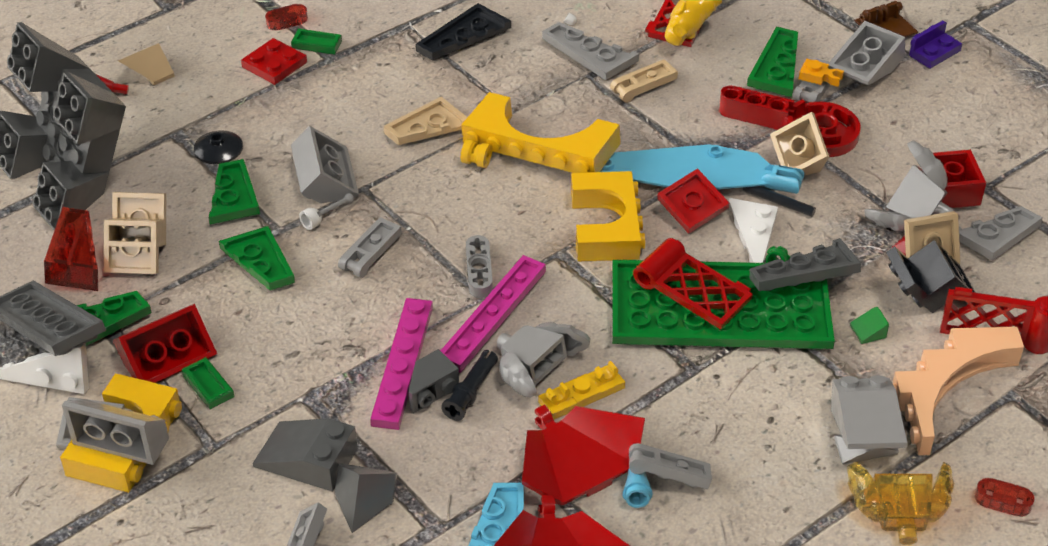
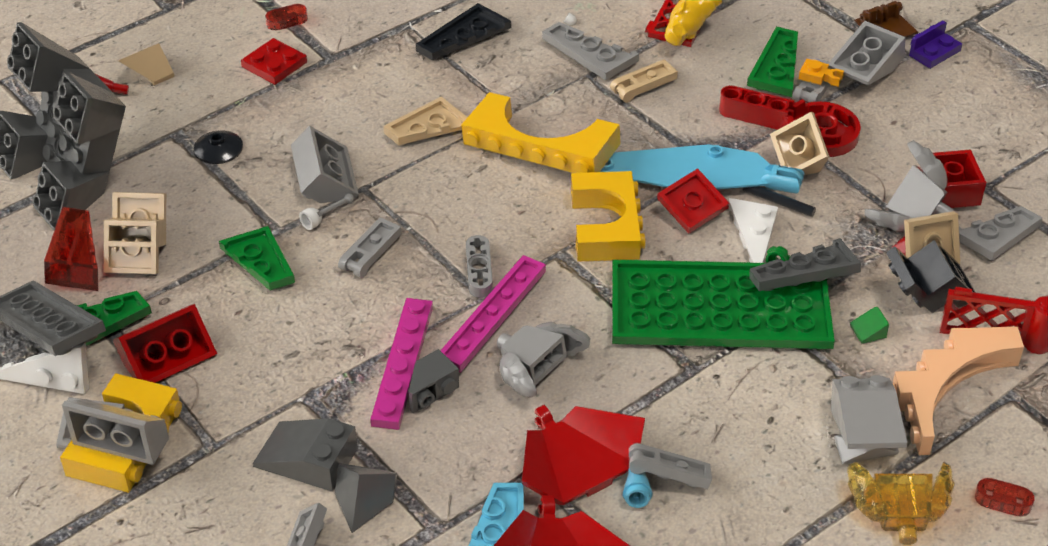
green tile [182,357,235,409] -> none
green wing [208,159,260,225] -> none
green tile [291,29,342,55] -> none
black pin [441,350,498,421] -> none
yellow wheel [460,139,492,168] -> none
yellow plate [538,361,625,420] -> none
red piece [633,238,753,330] -> none

